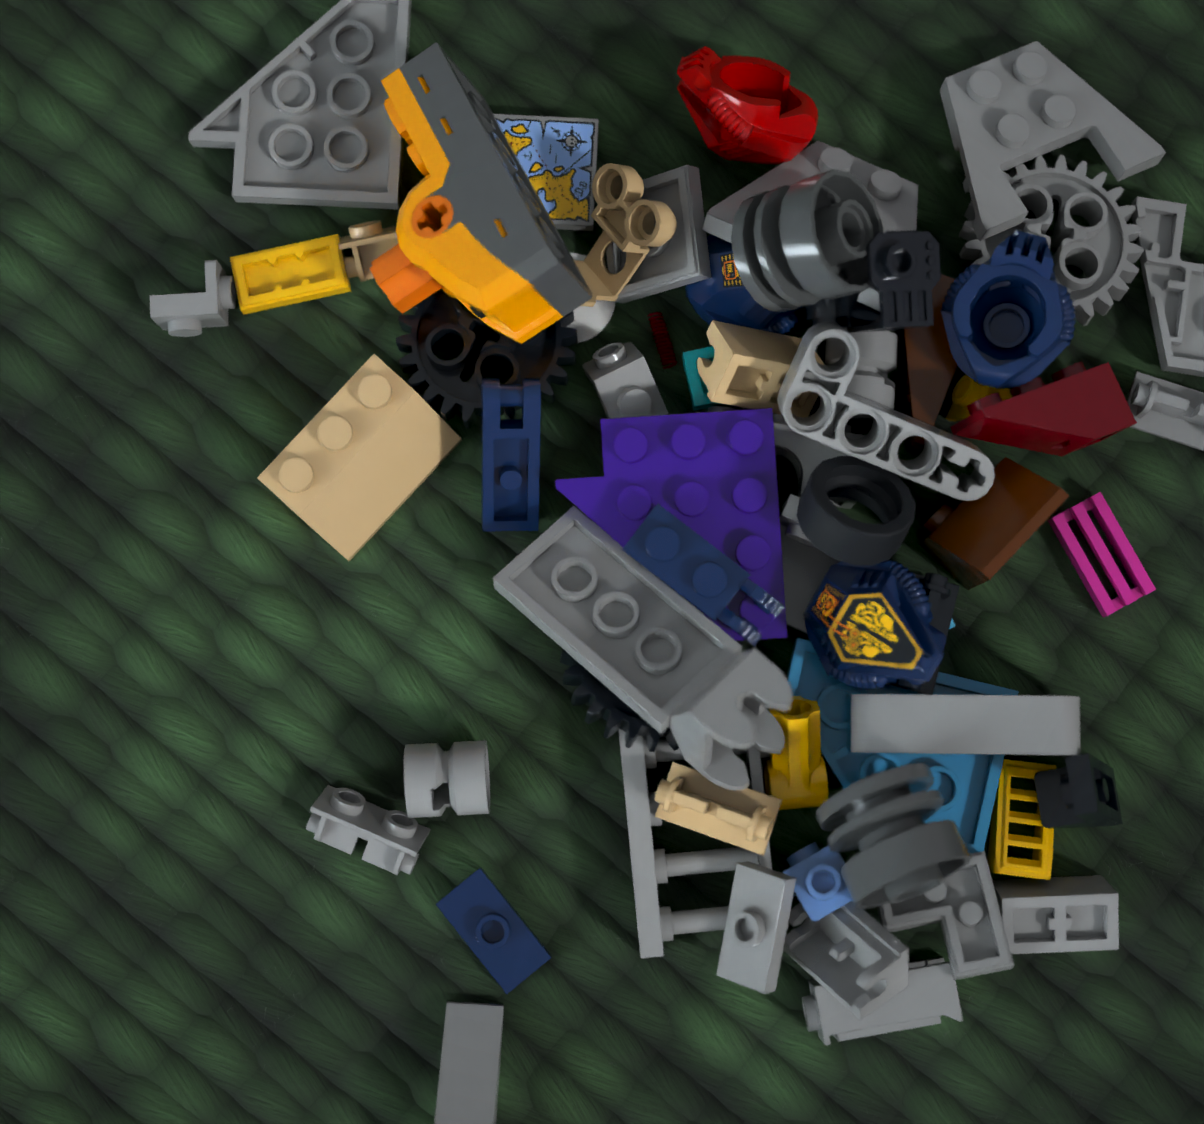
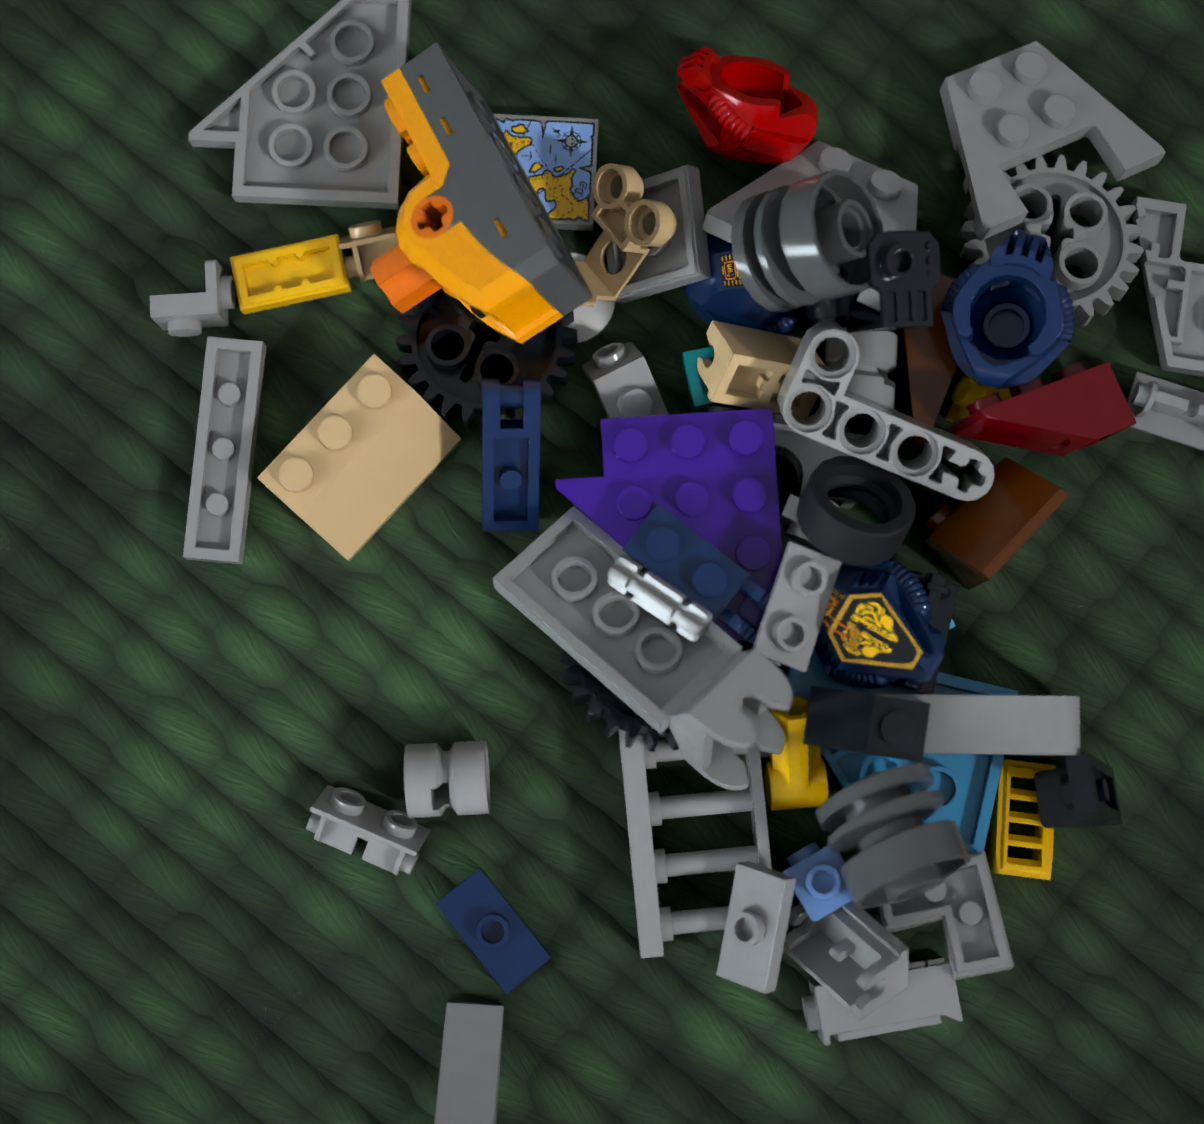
dark red leg [647,312,677,369] -> none
tan hinge [655,762,782,856] -> none
light grey hinge [992,875,1119,954] -> none
dark pink tile [1048,492,1156,618] -> none
none -> light grey plate [183,336,266,564]
none -> light grey axle [607,556,712,641]
none -> light grey hinge [752,541,842,673]
none -> black slope [802,686,930,762]

